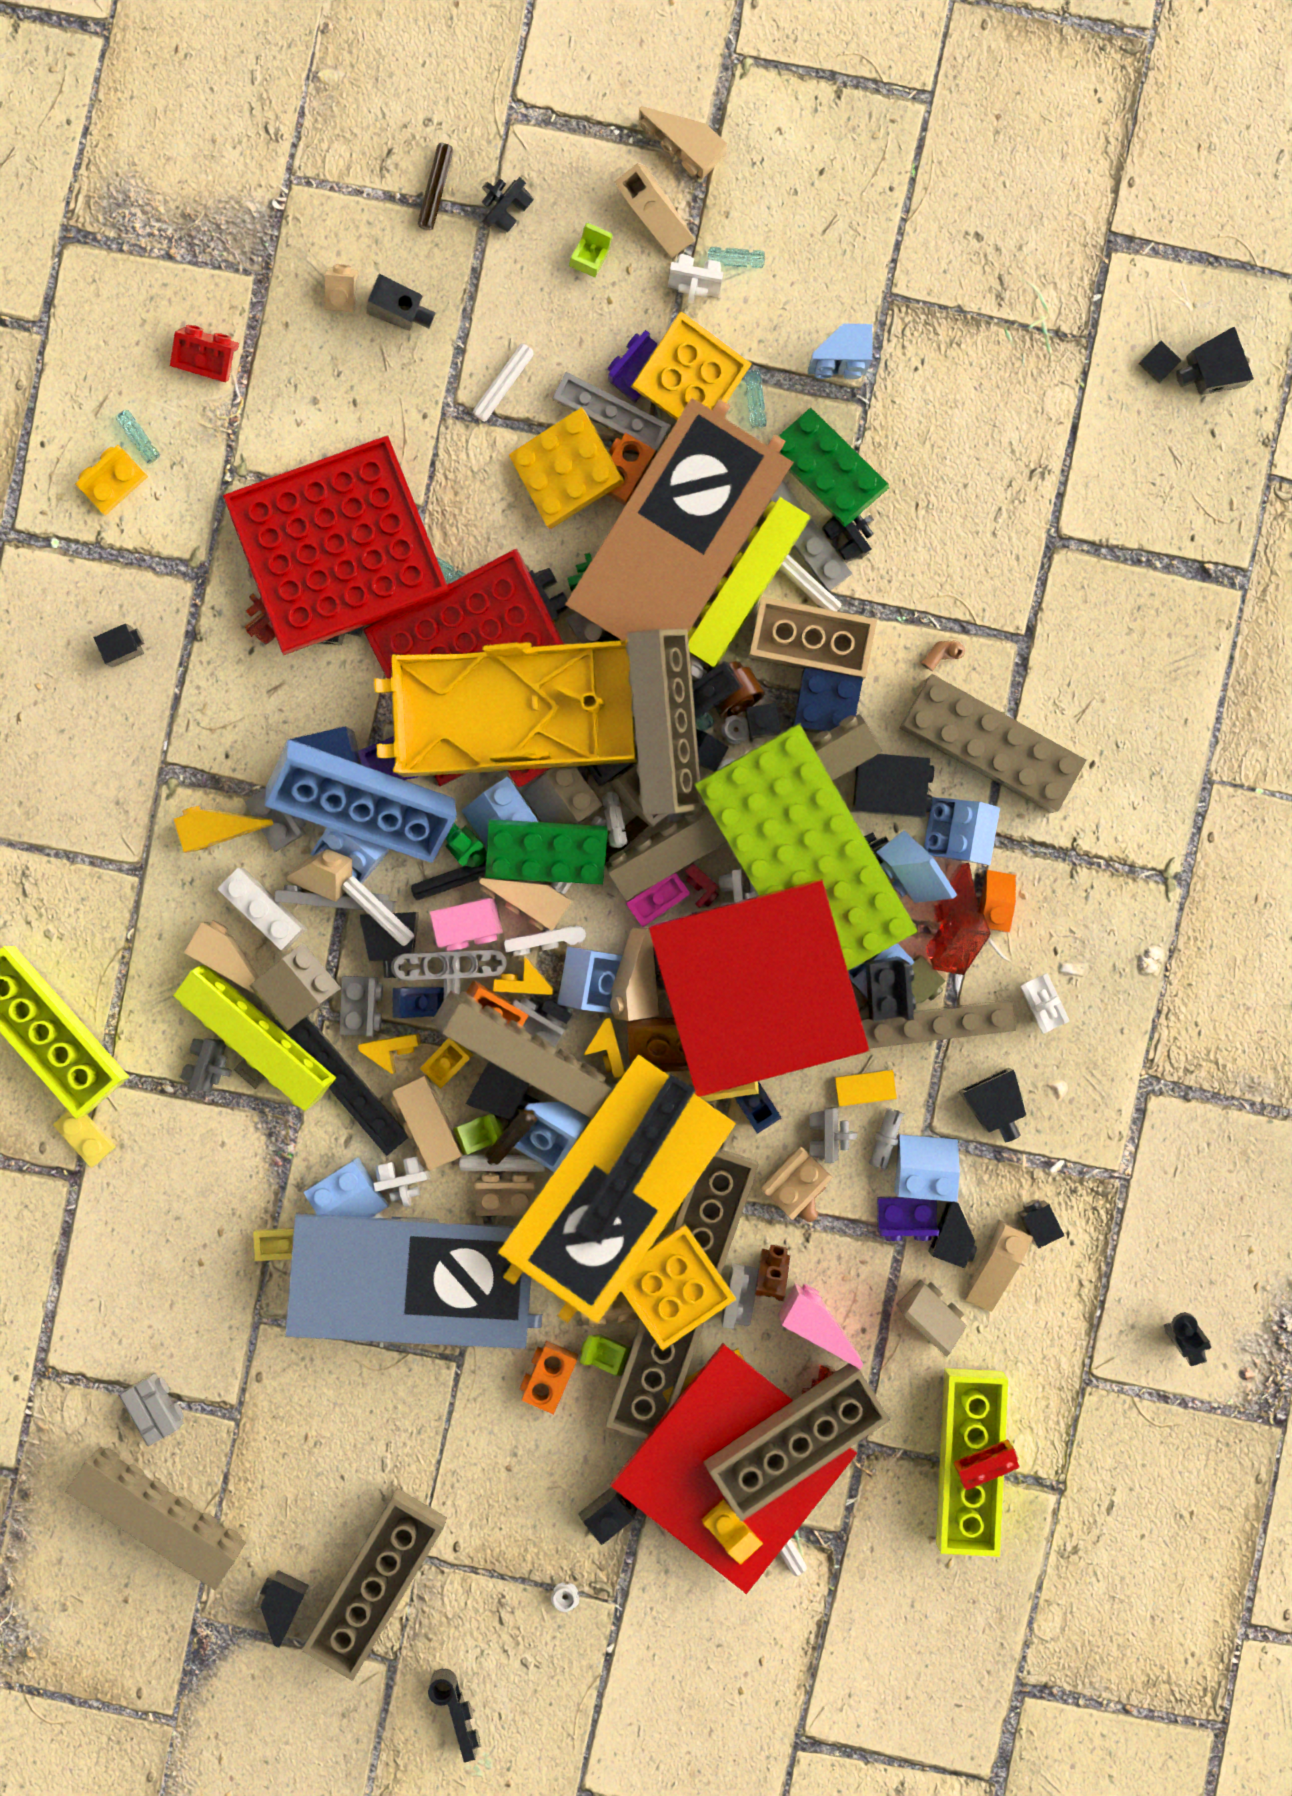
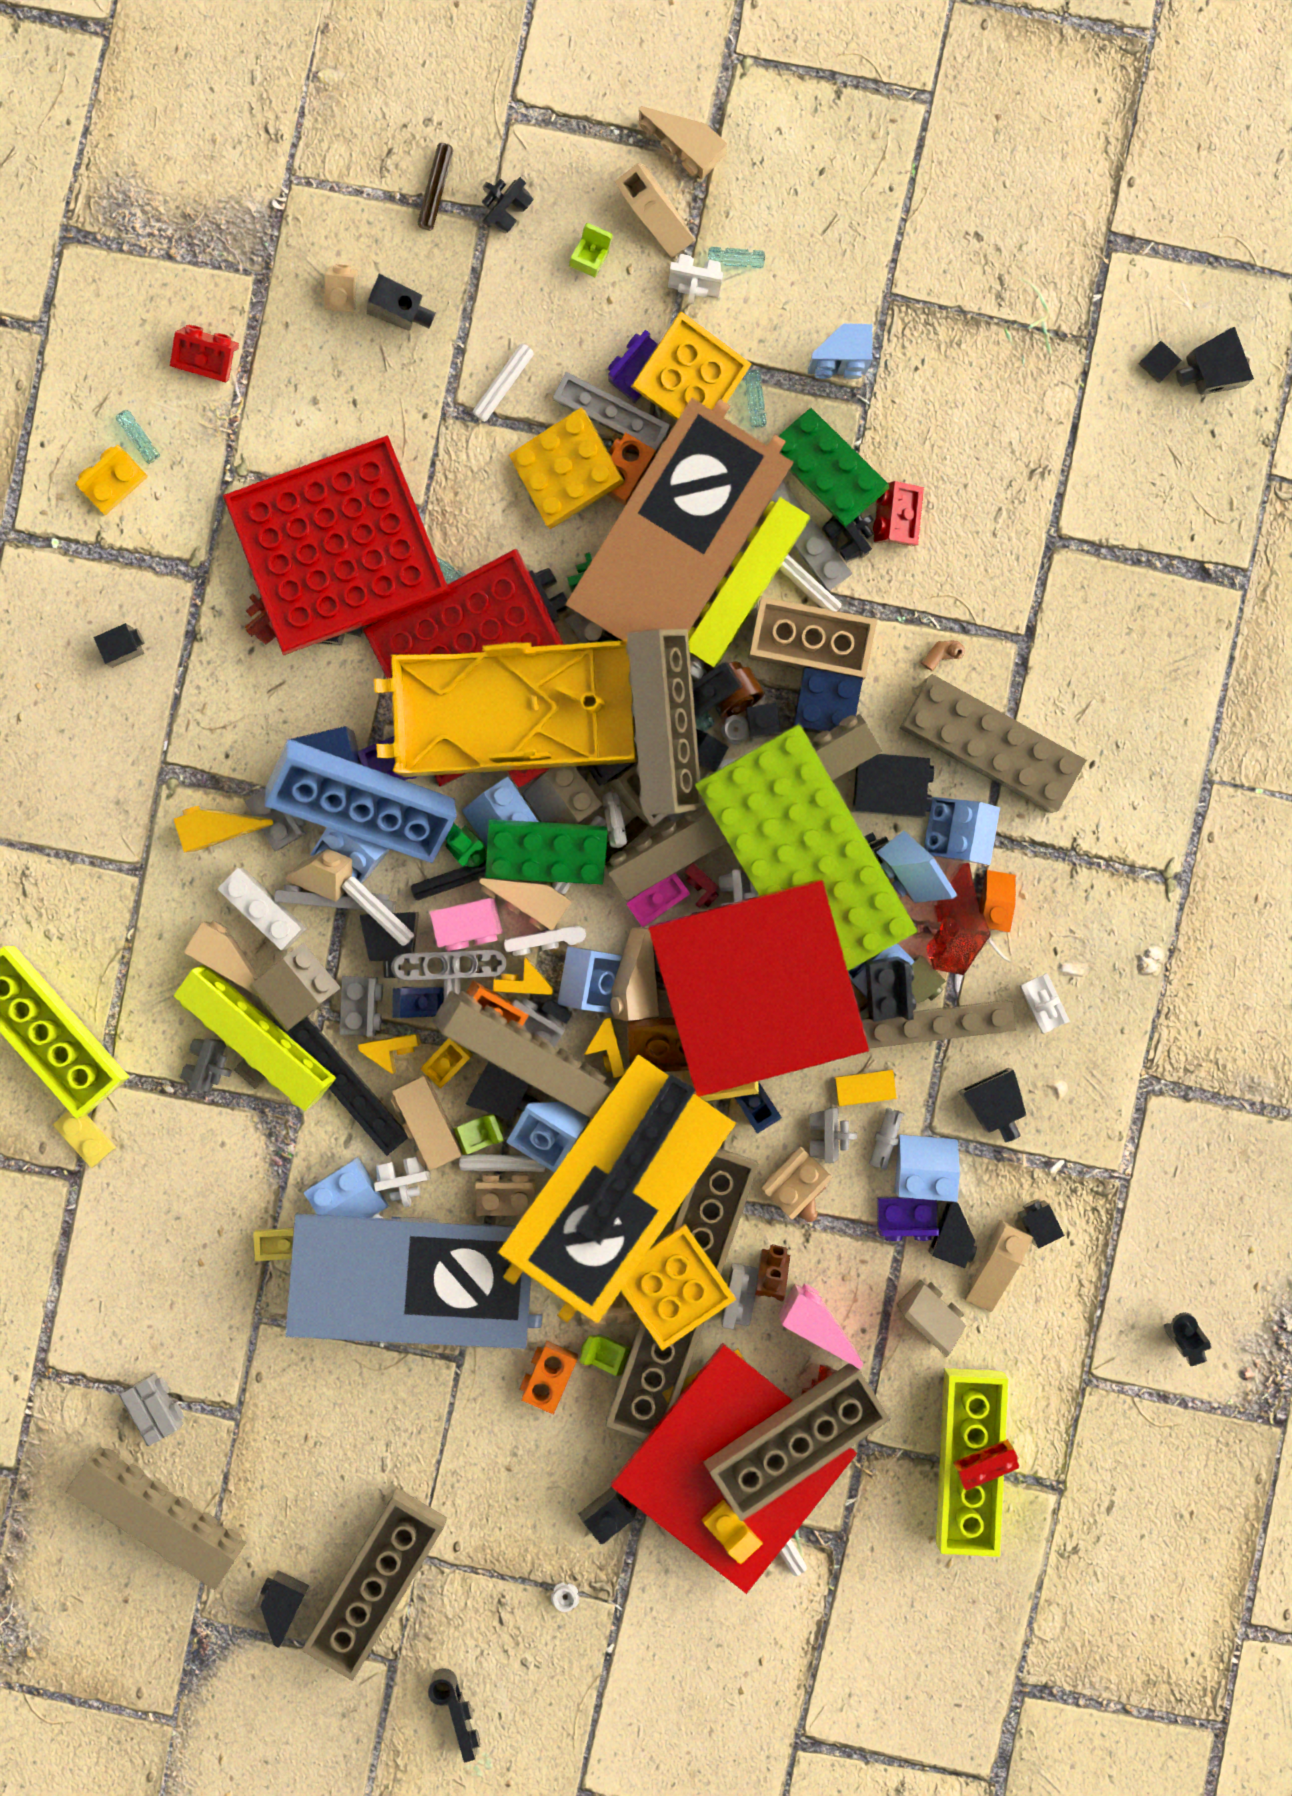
dark brown axle [485,1109,537,1165] -> none
none -> bracket [873,481,924,546]

